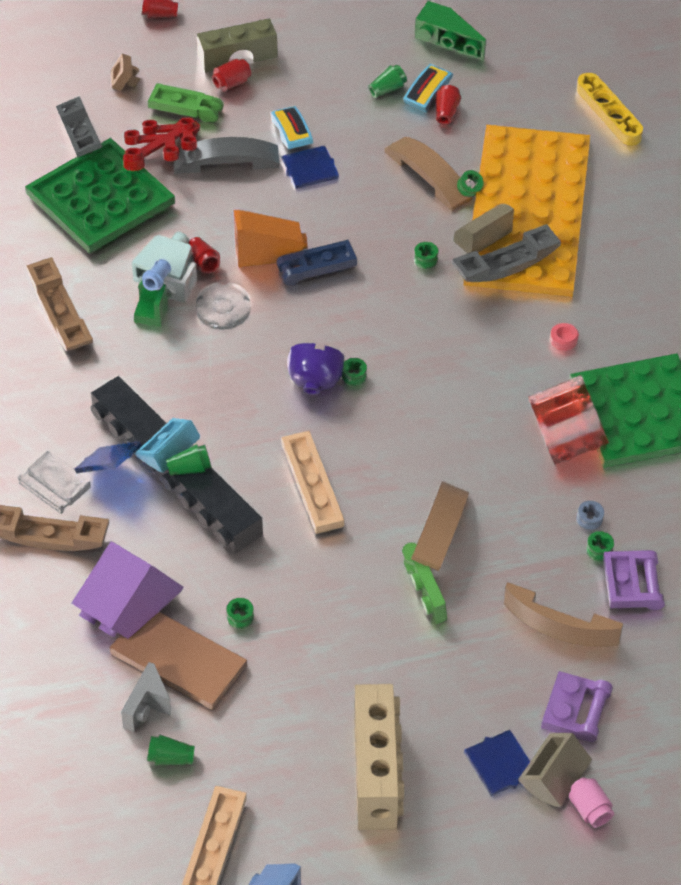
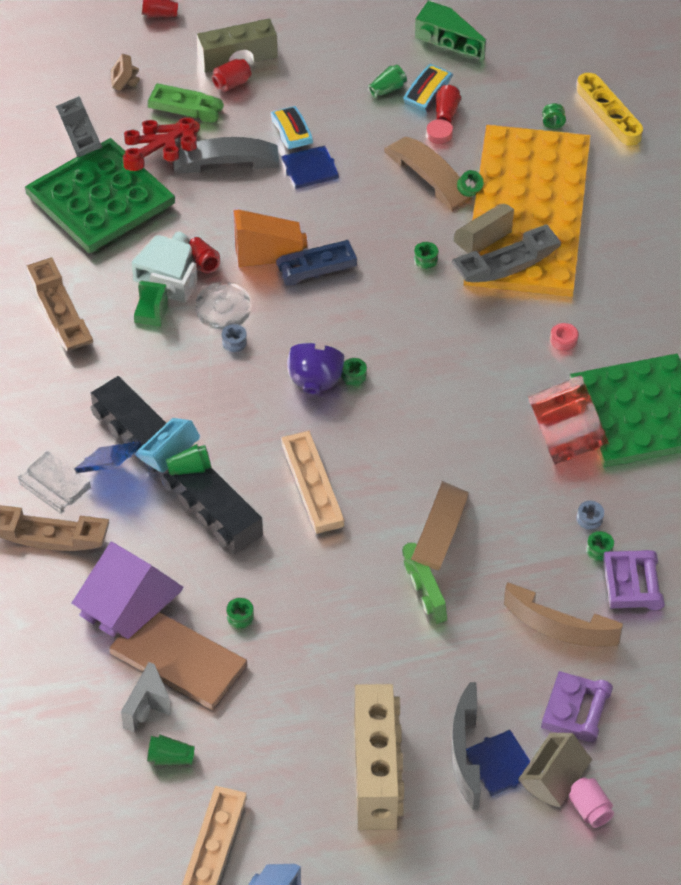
light blue pin [142,259,171,291] -> none
none -> sand blue bush [221,324,247,352]
none -> coral tile [427,119,453,144]
none -> dark grey slope [451,682,481,809]
none -> green bush [542,103,566,129]

